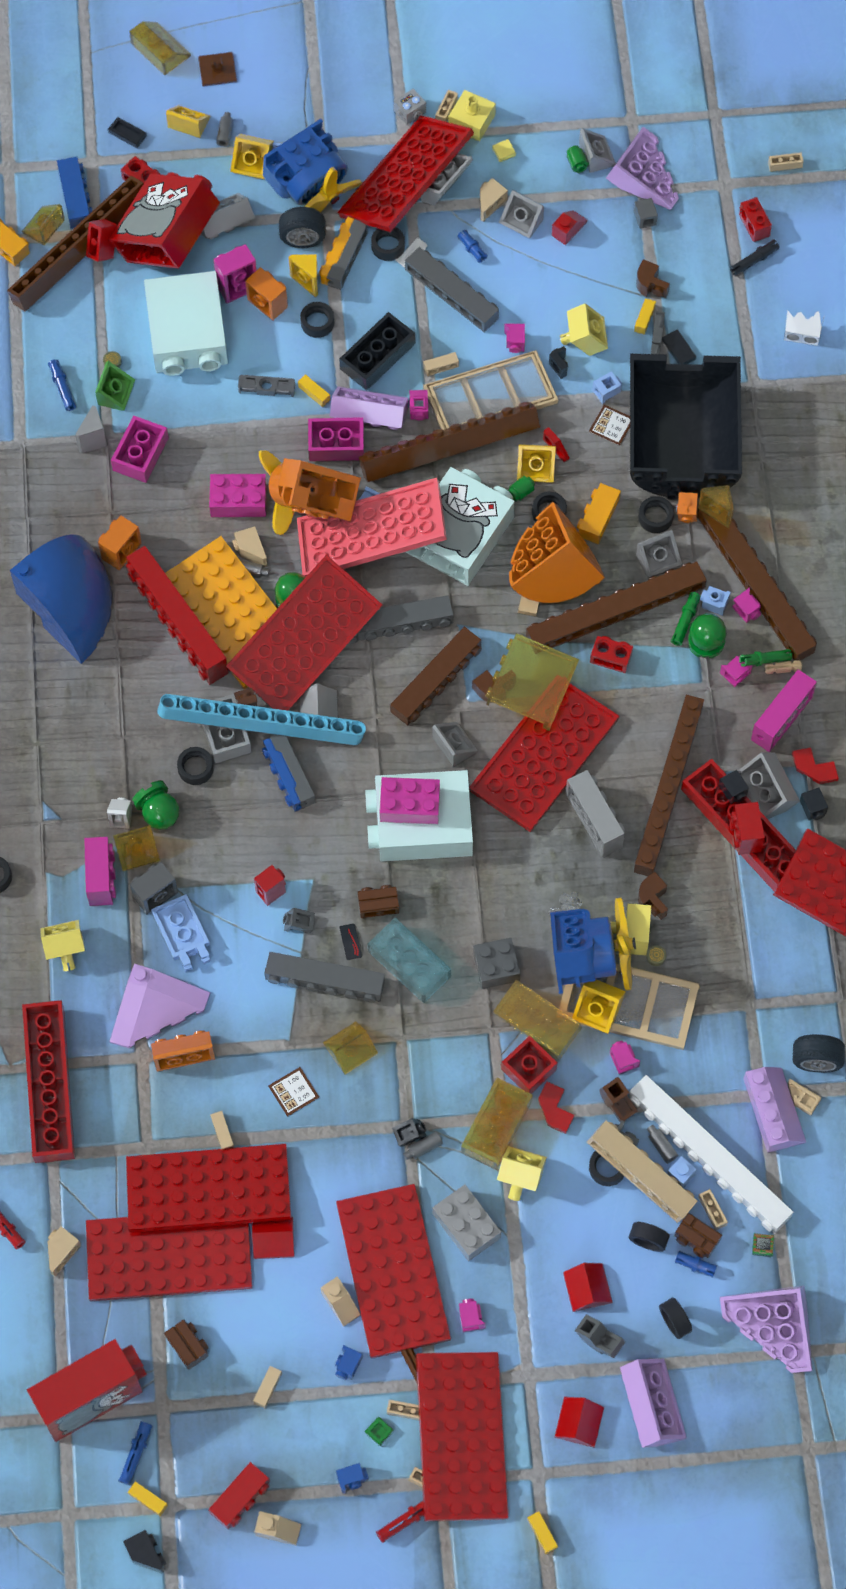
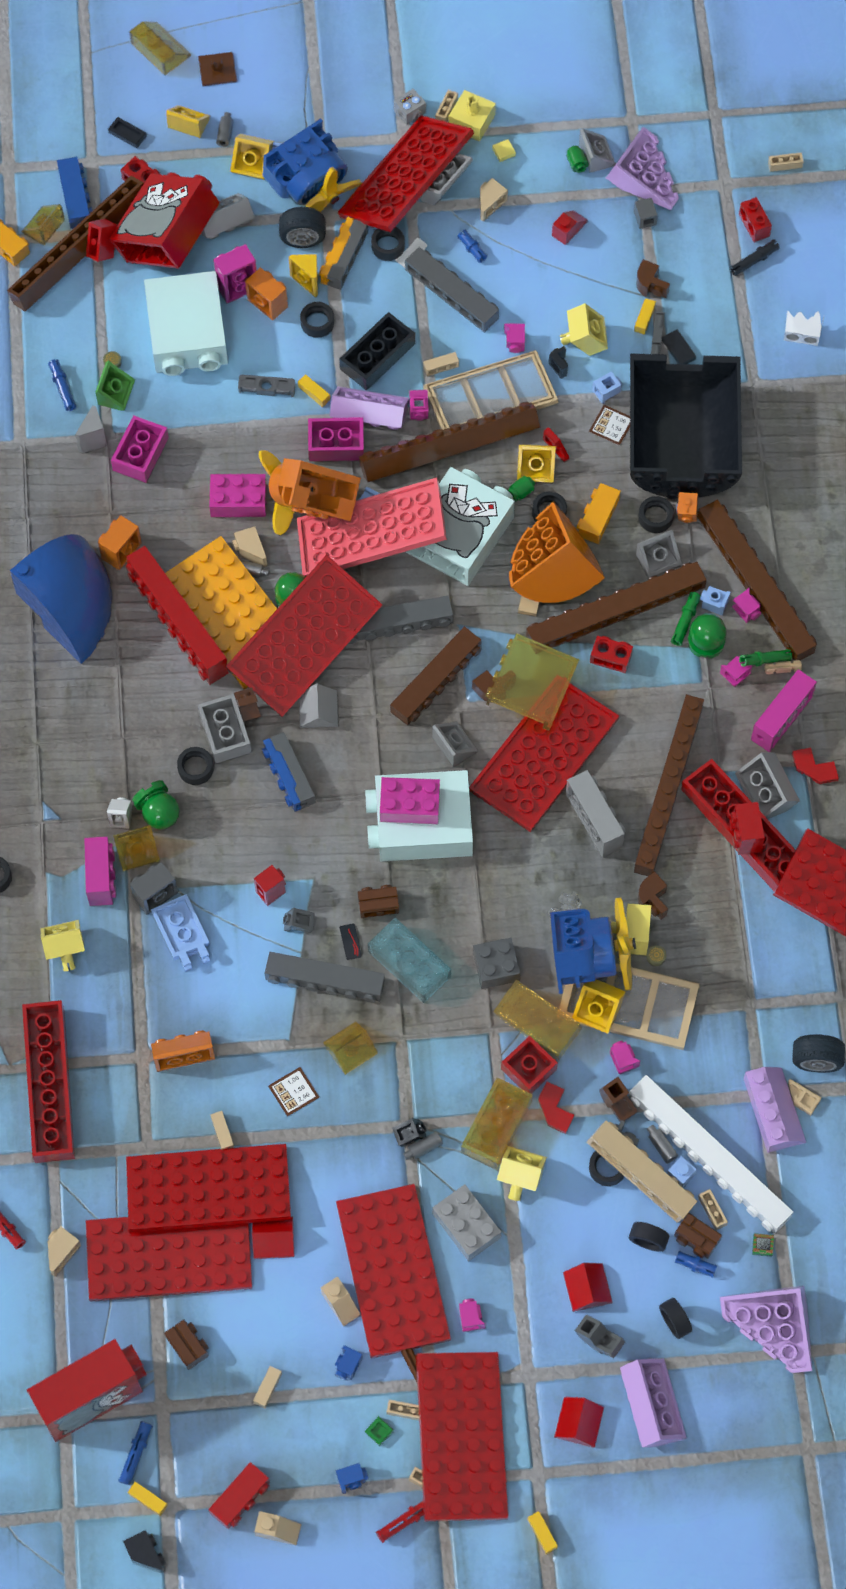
lavender slope [110,964,210,1048] -> none
medium azure beam [157,694,366,745] -> none
light grey slope [499,190,544,238] -> none
clear yellow slope [698,485,734,528] -> none
black brick [719,769,749,804] -> none
black brick [800,787,828,821] -> none

